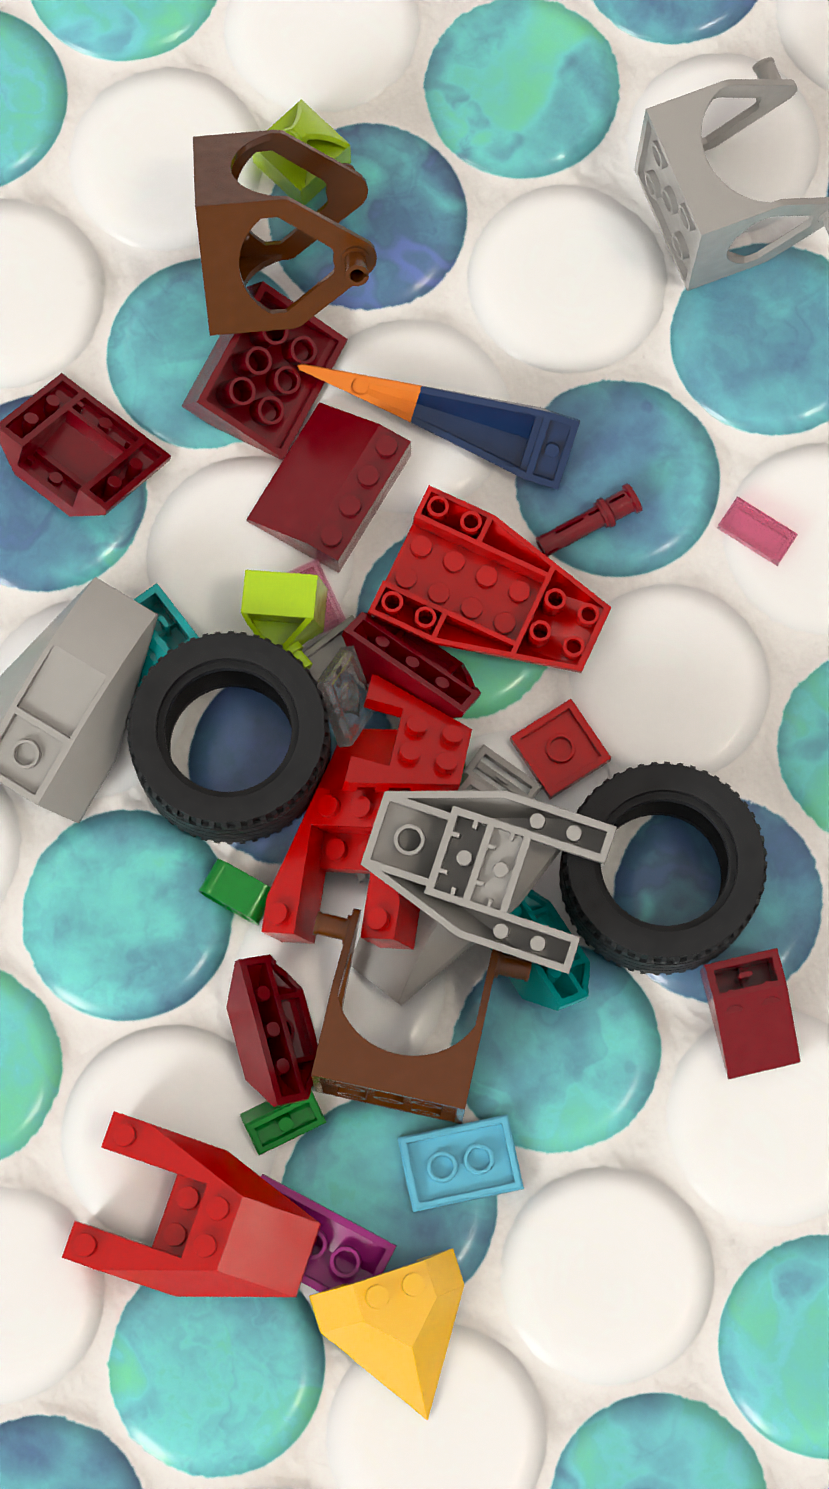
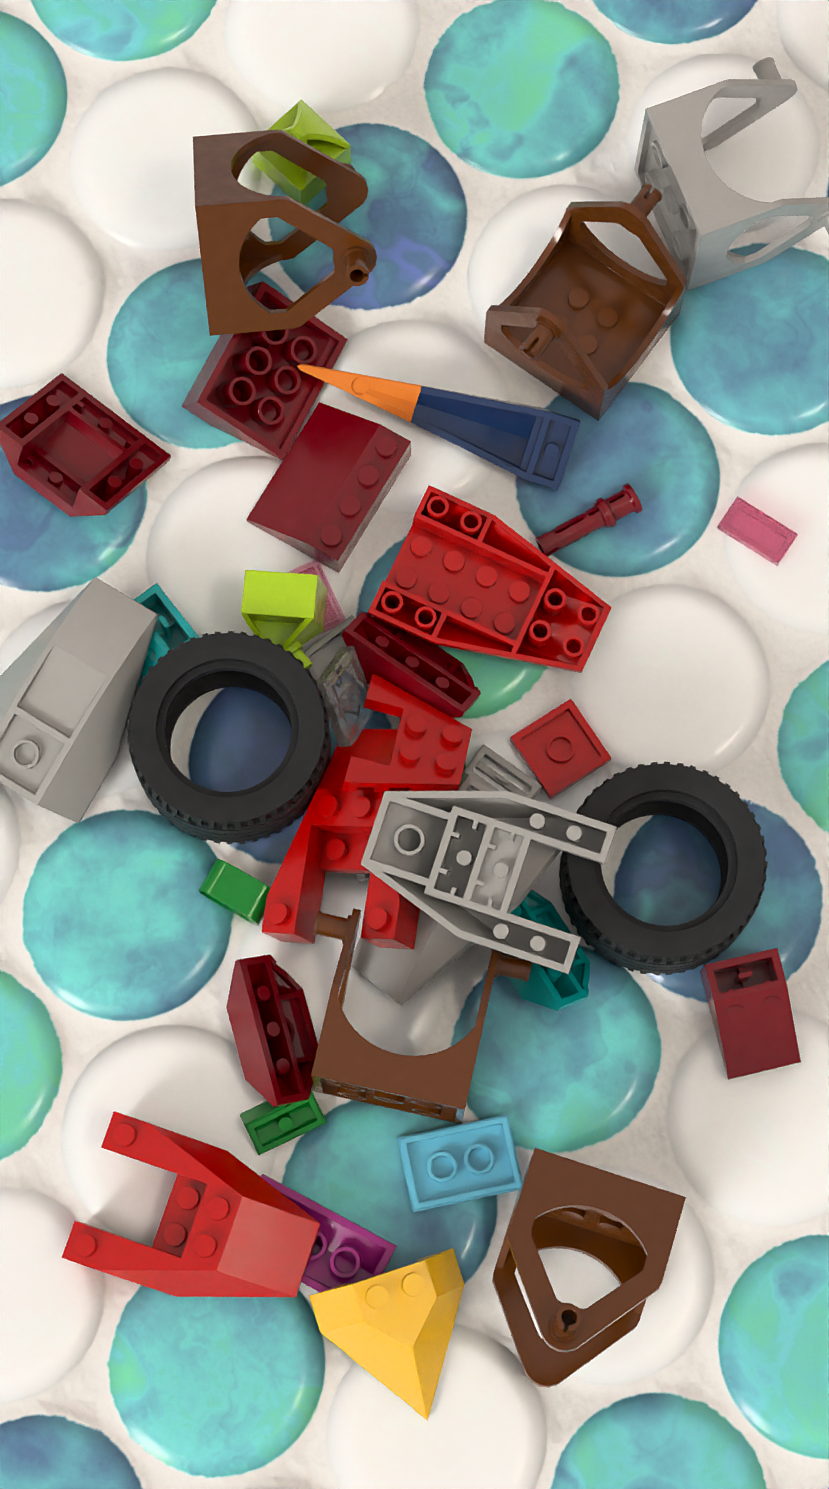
none -> reddish brown piece [484,183,687,421]
none -> reddish brown piece [492,1148,686,1388]

